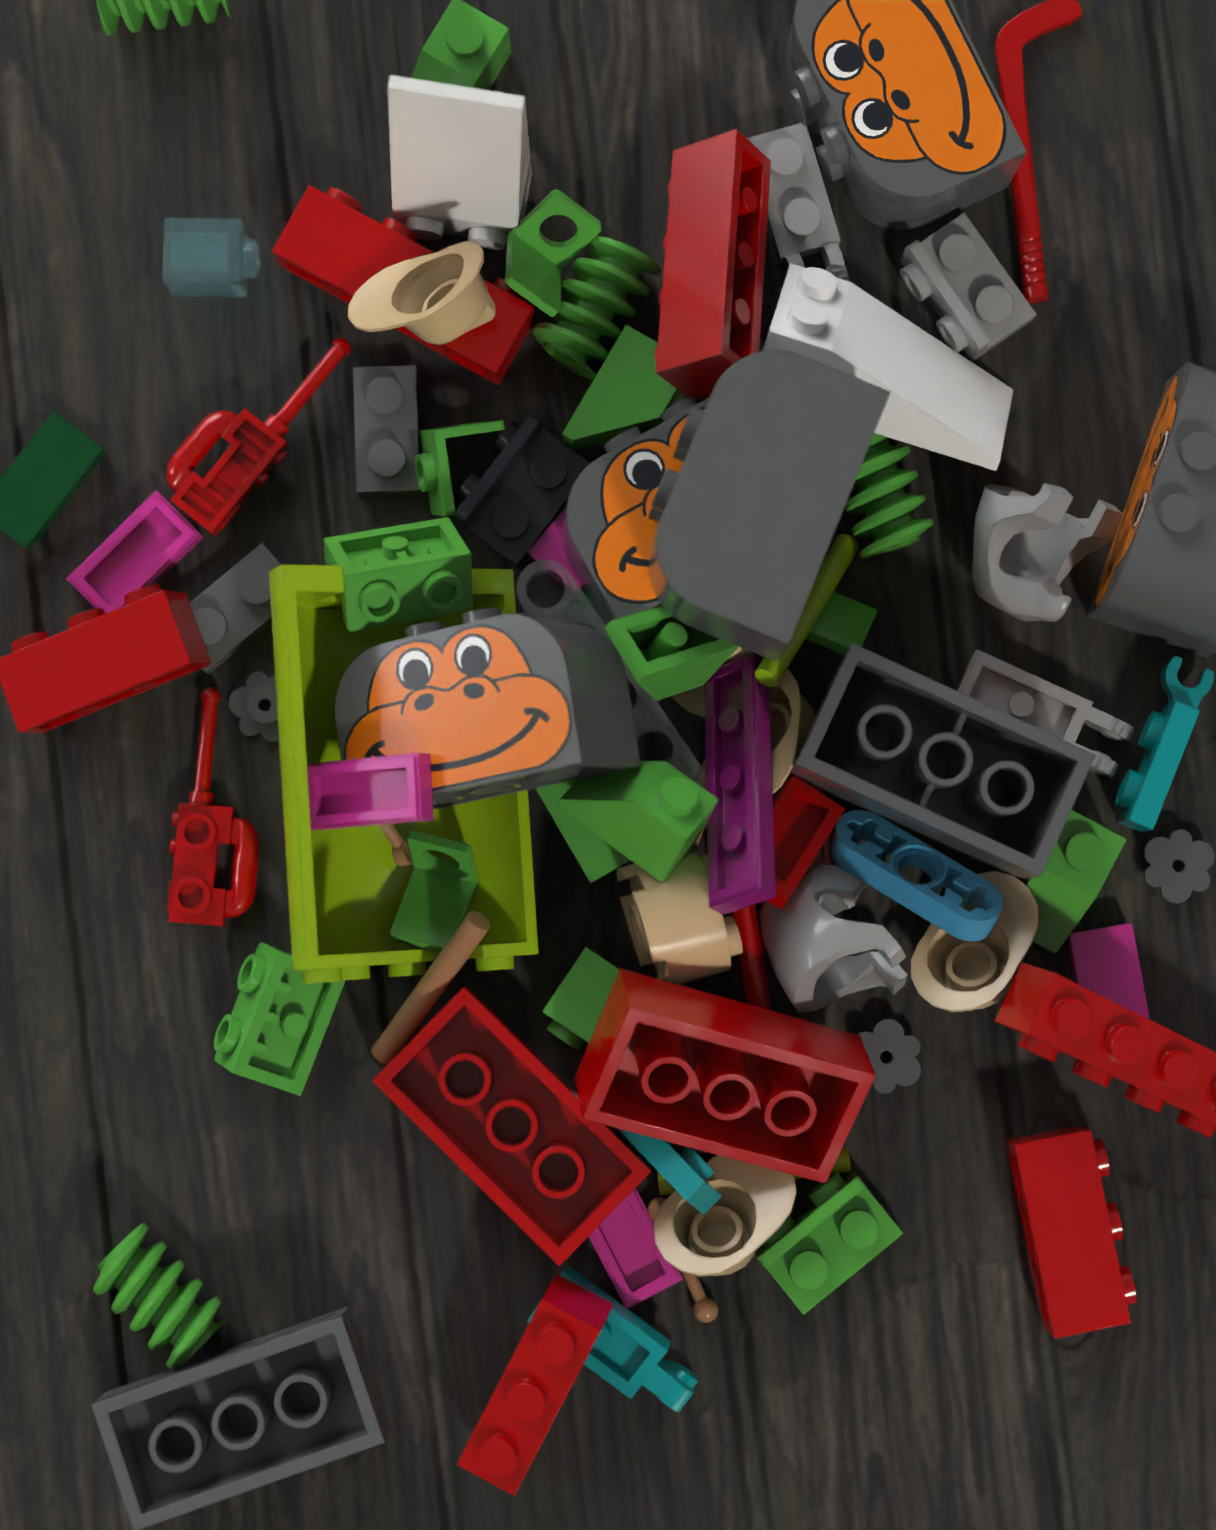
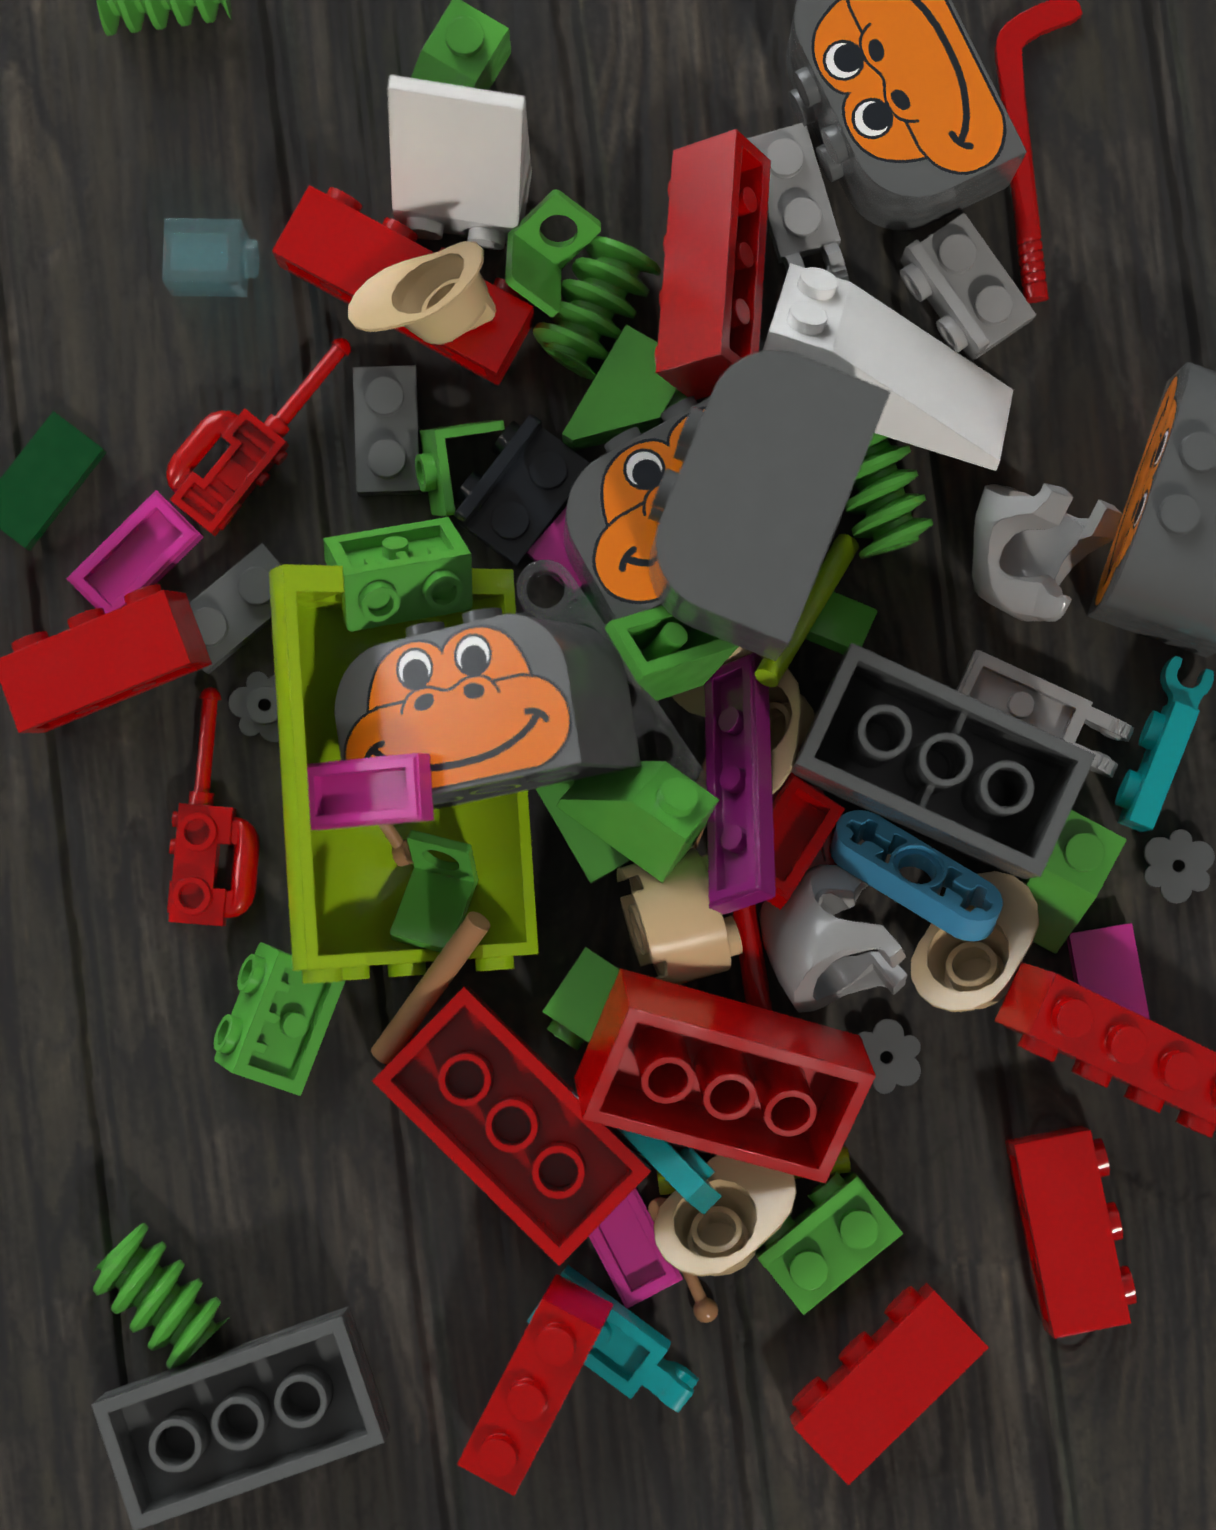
none -> red brick [789,1282,989,1486]

